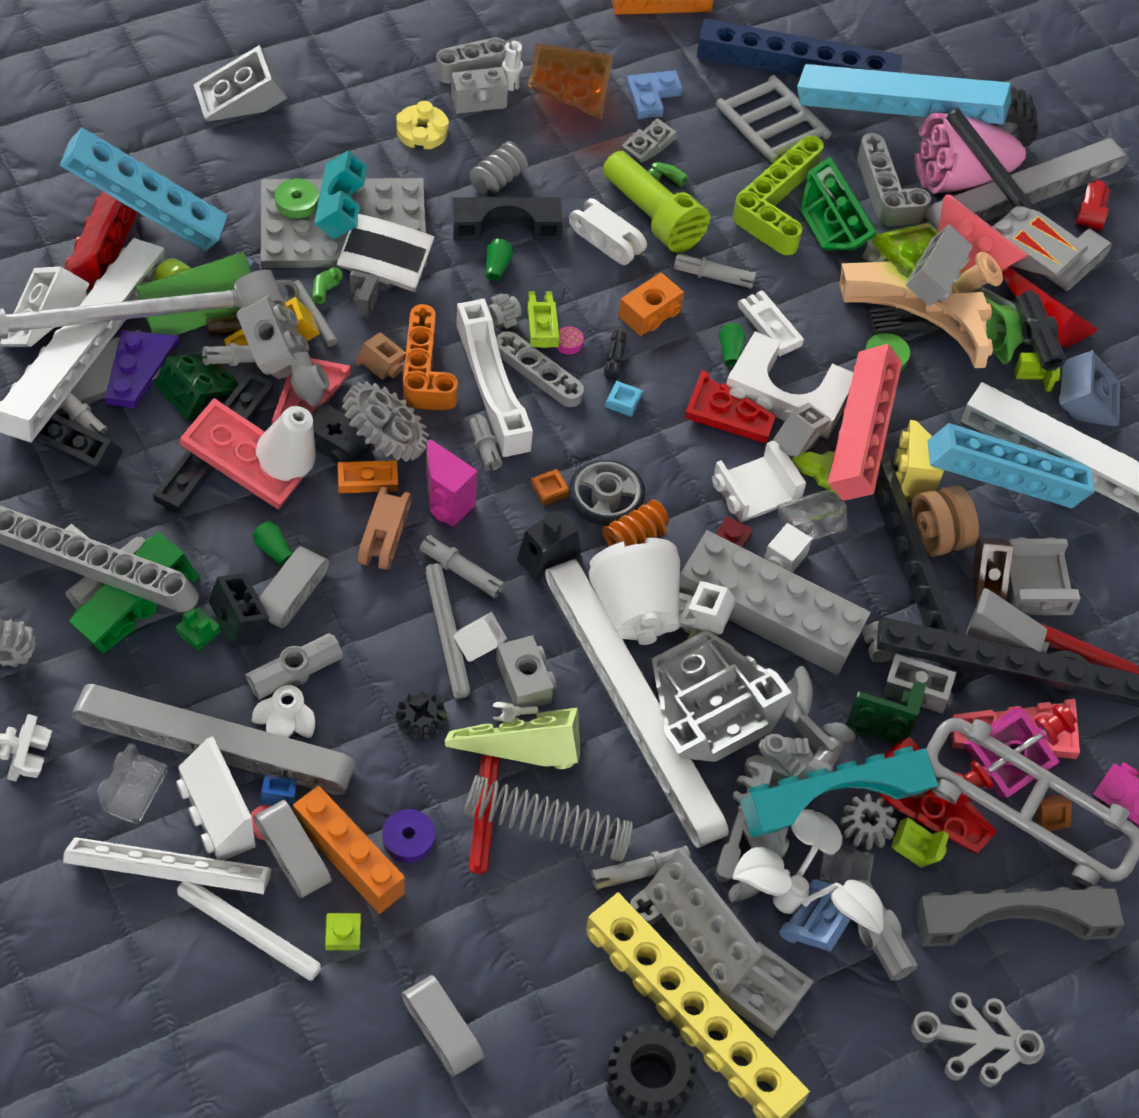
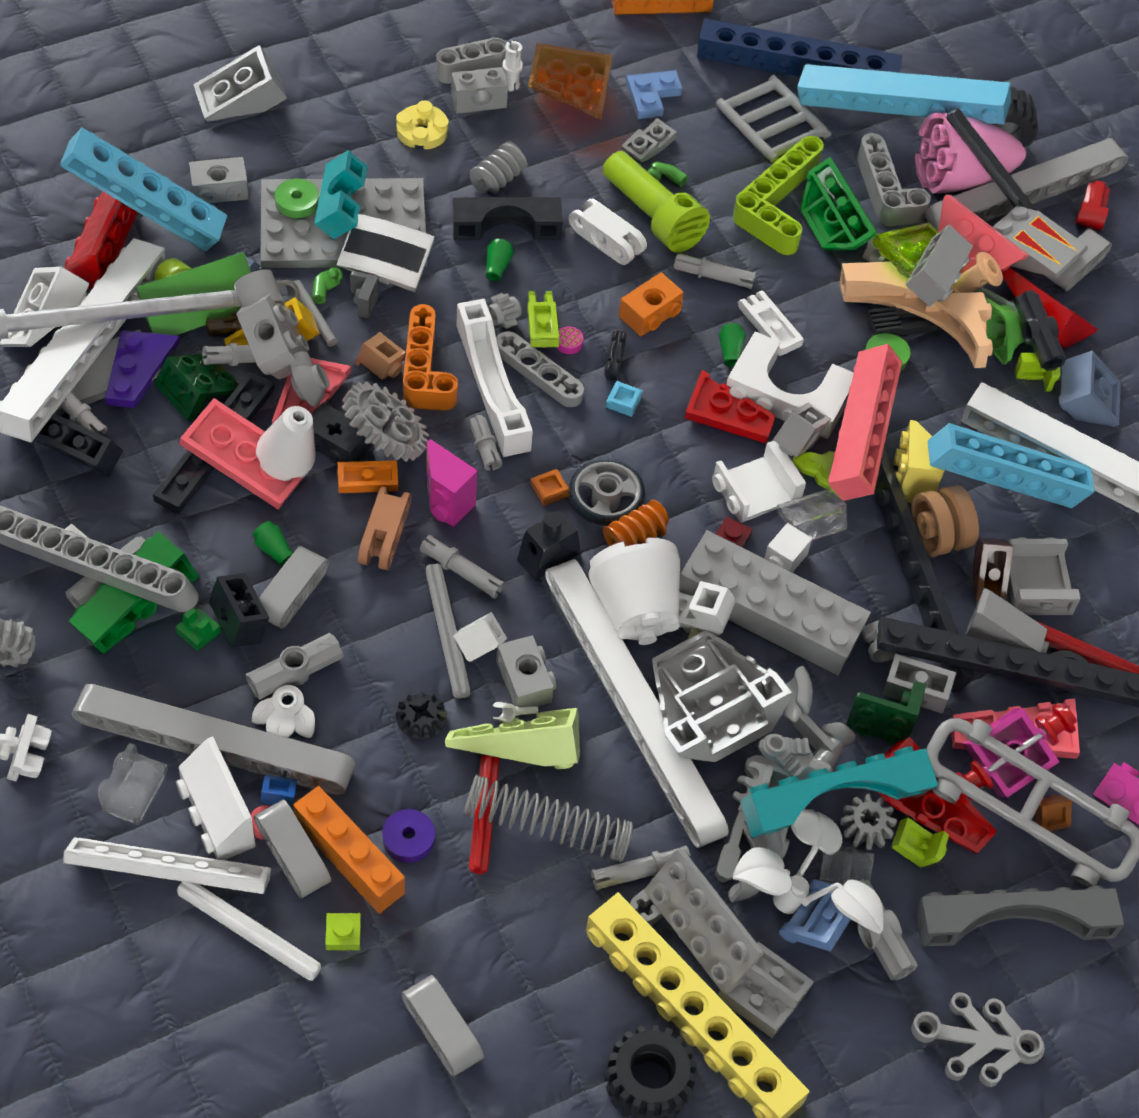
none -> light grey brick [189,157,249,204]

